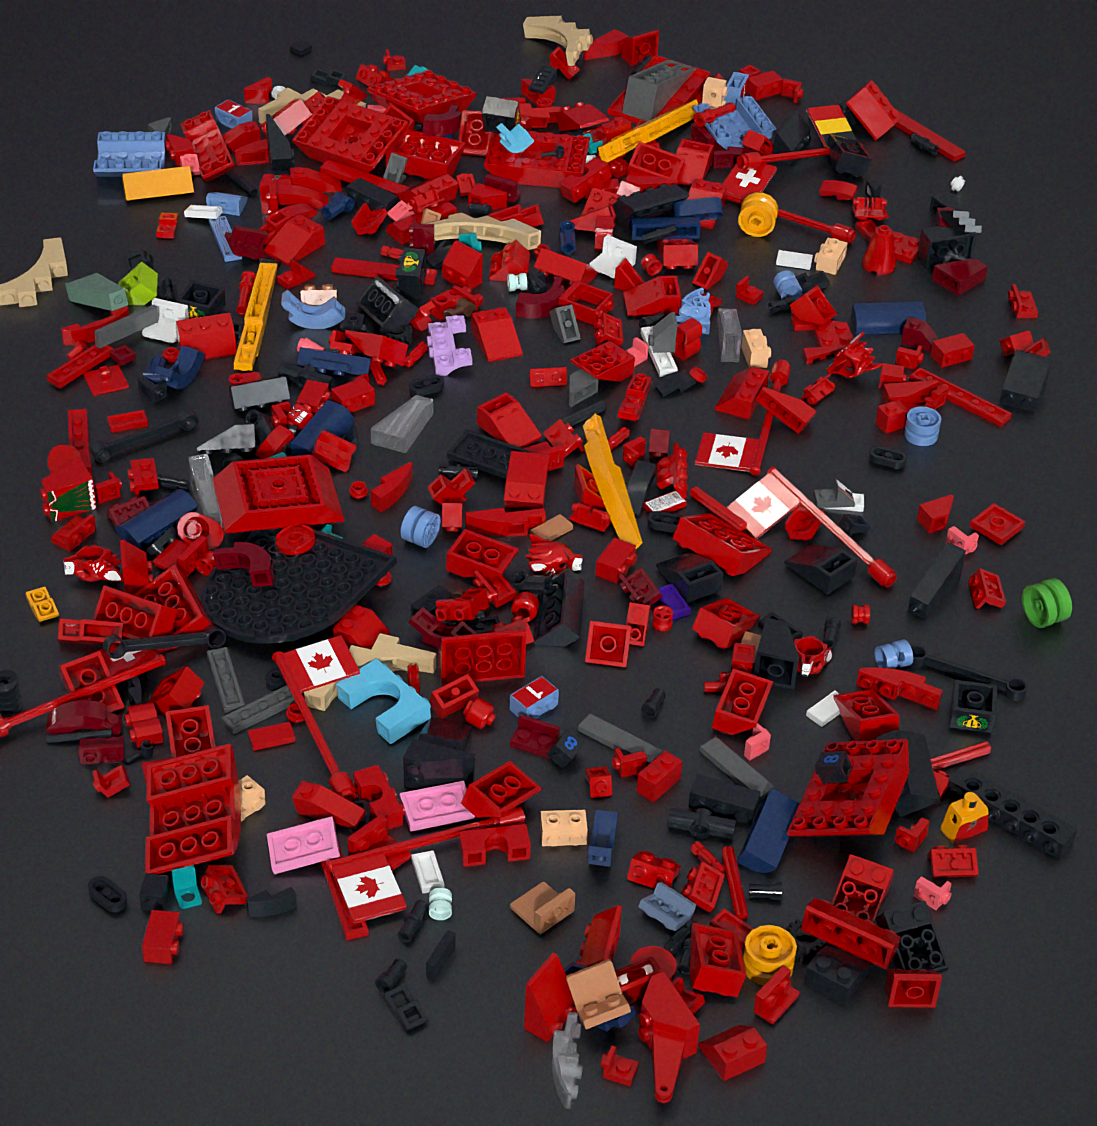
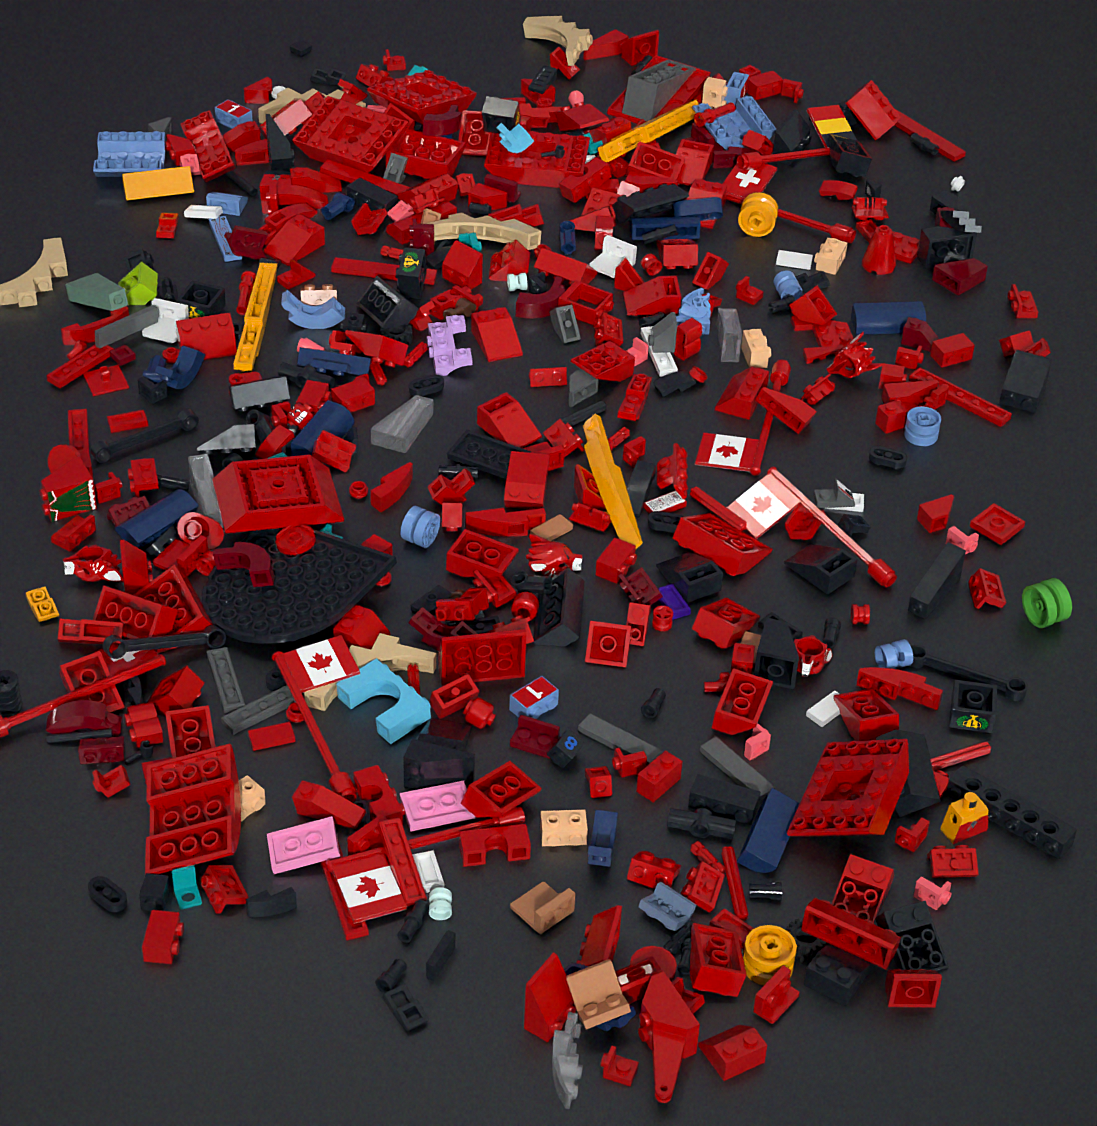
dark red slope [649,429,670,458] -> none
black brick [815,751,853,784] -> none
none -> red tile [377,818,427,906]
none -> coral cone [568,90,584,107]

